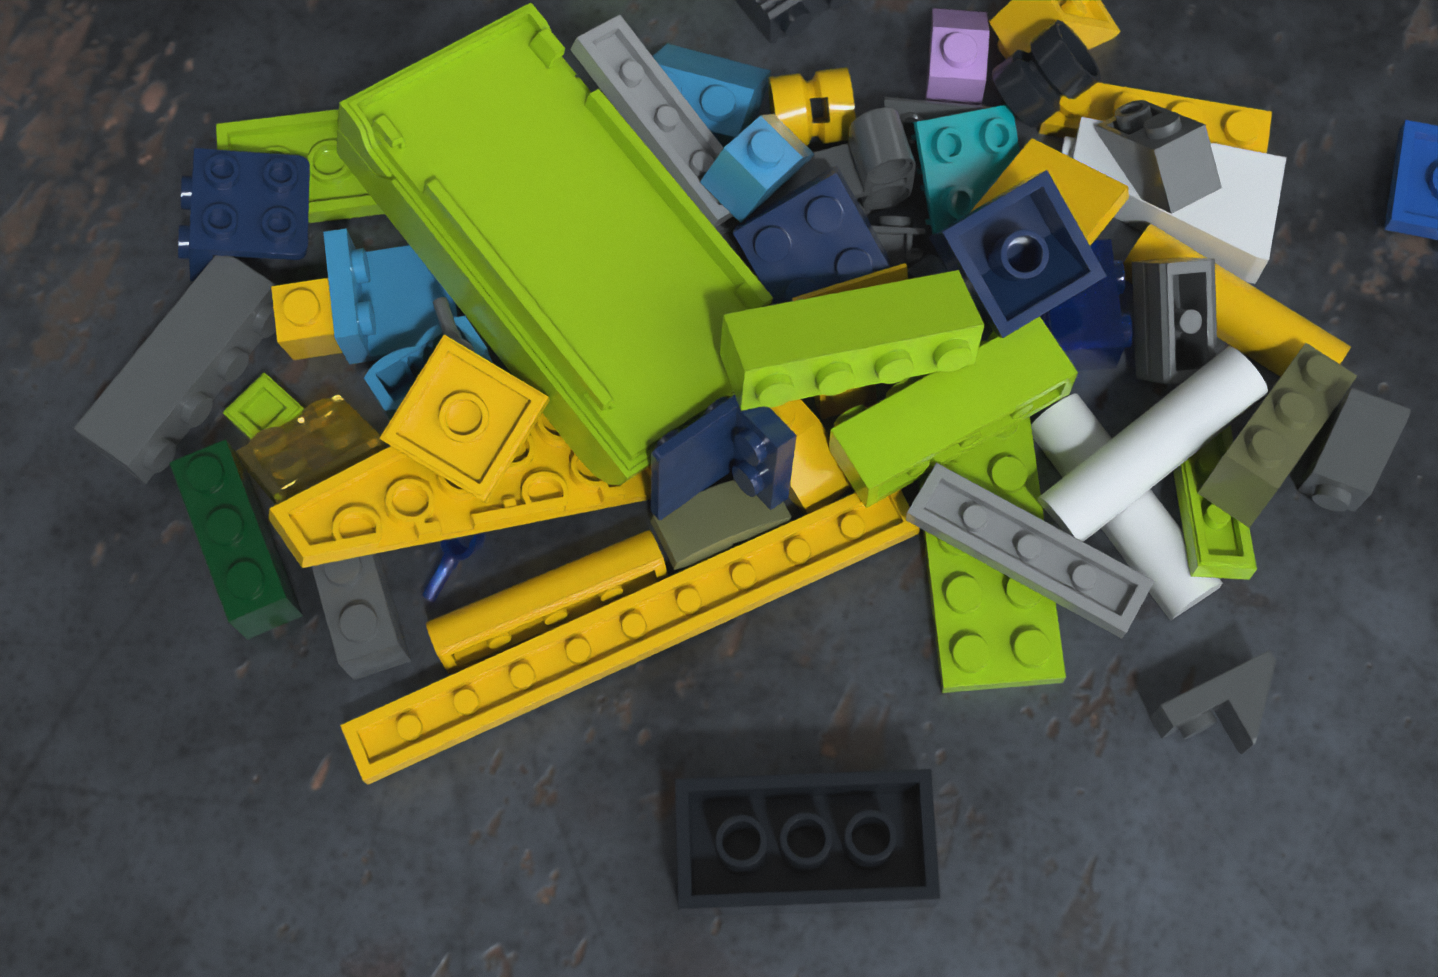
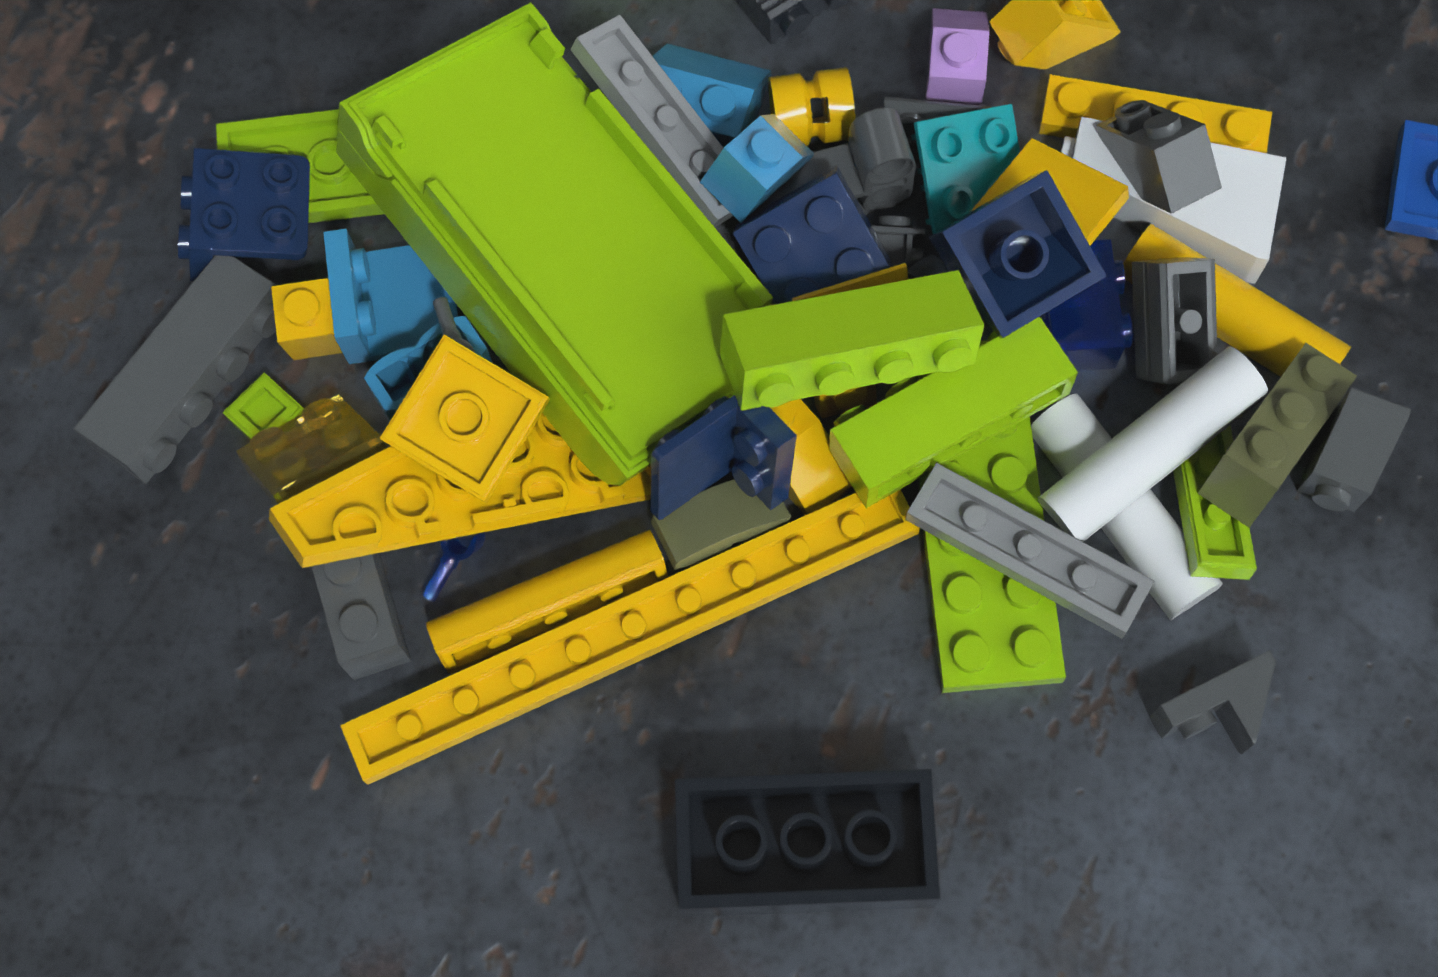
dark green brick [169,439,303,640] -> none
black wheel [992,20,1101,128] -> none

